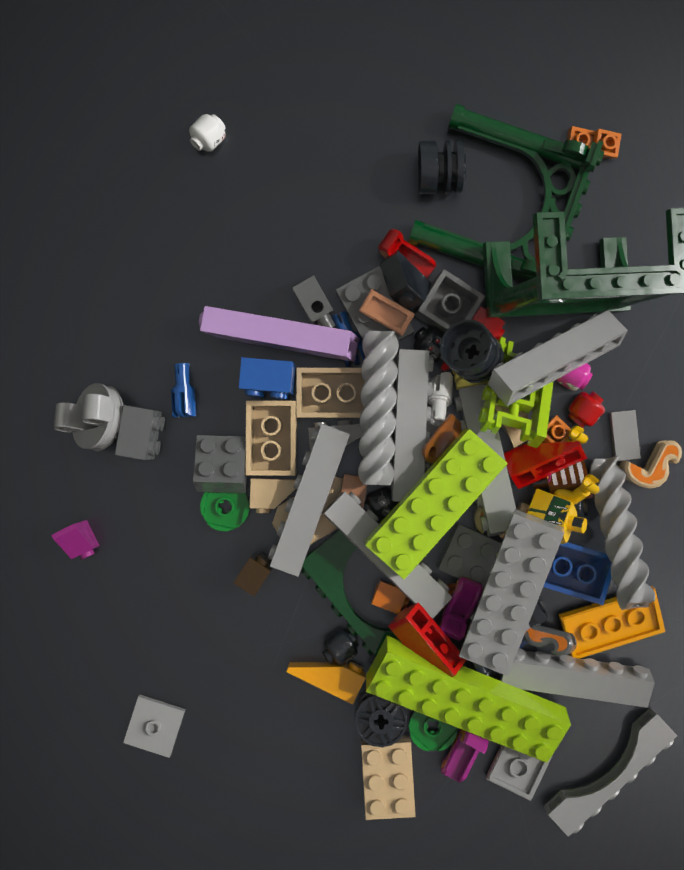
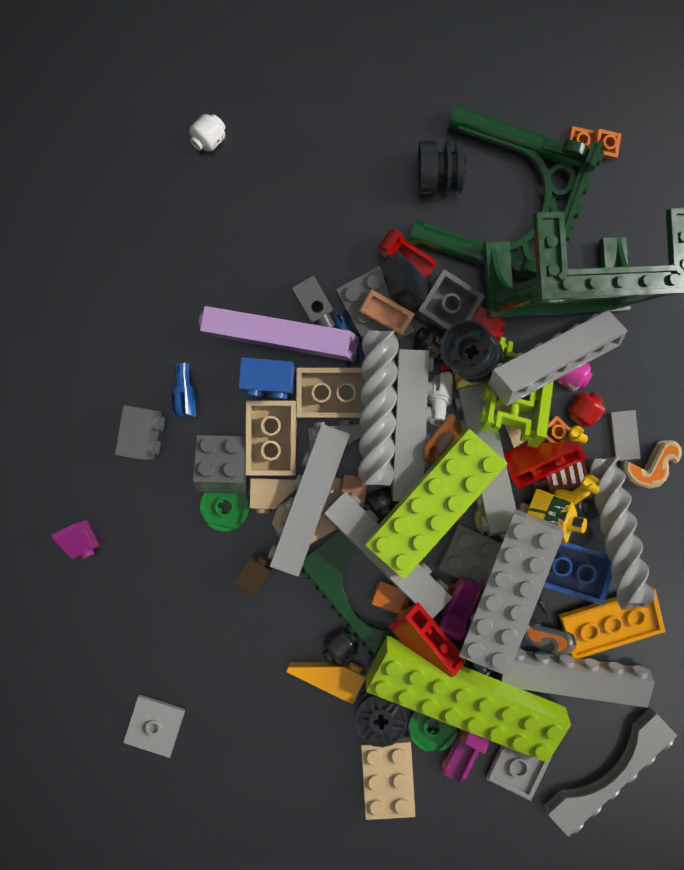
light grey piece [54,383,123,451] -> none

